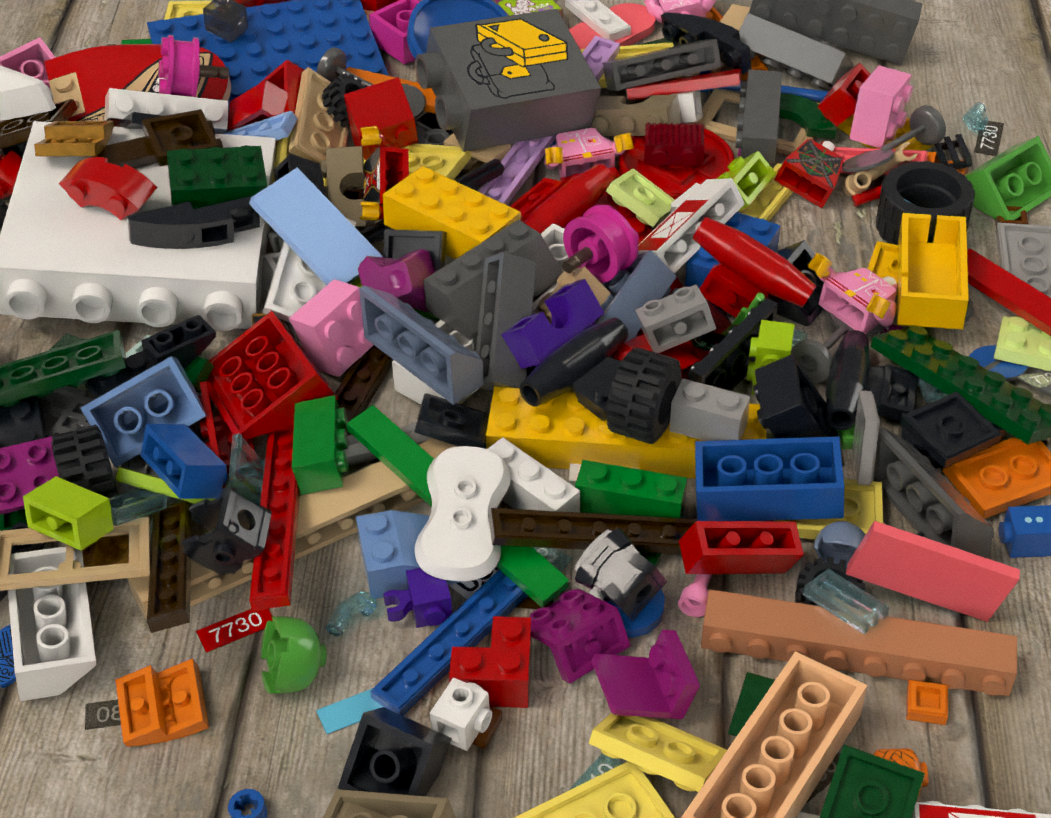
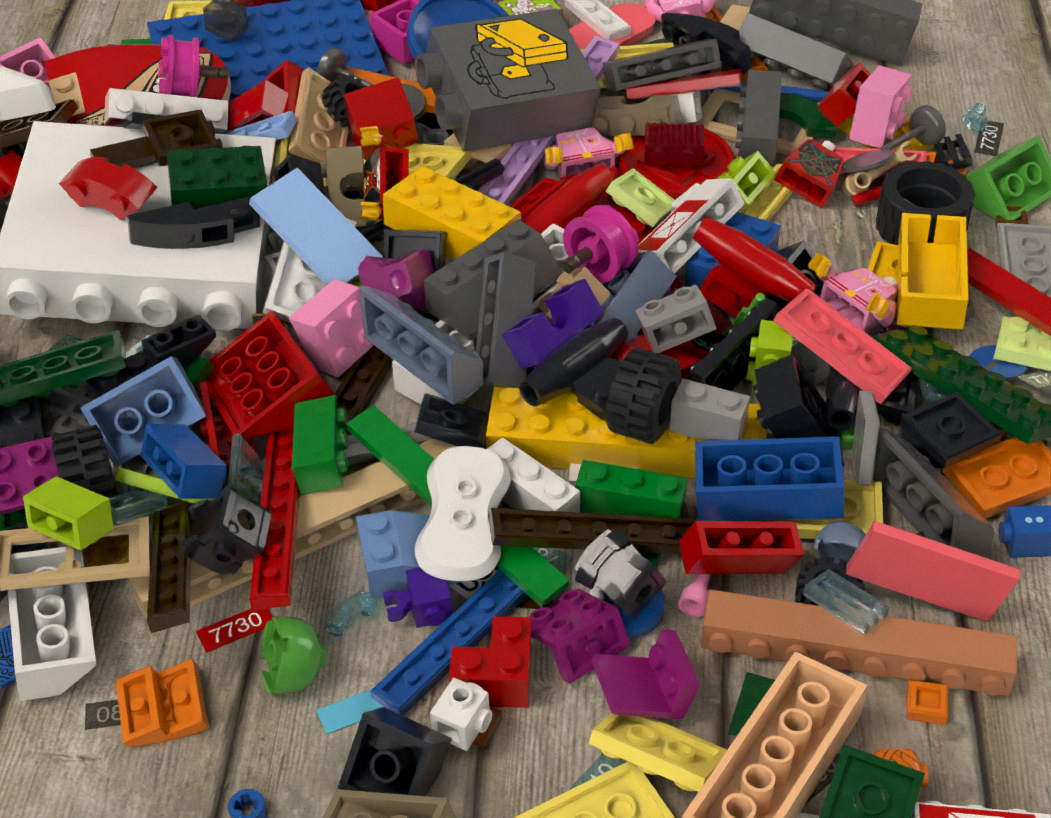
pearl gold slope [34,121,114,157] -> none
none -> coral tile [773,288,912,404]

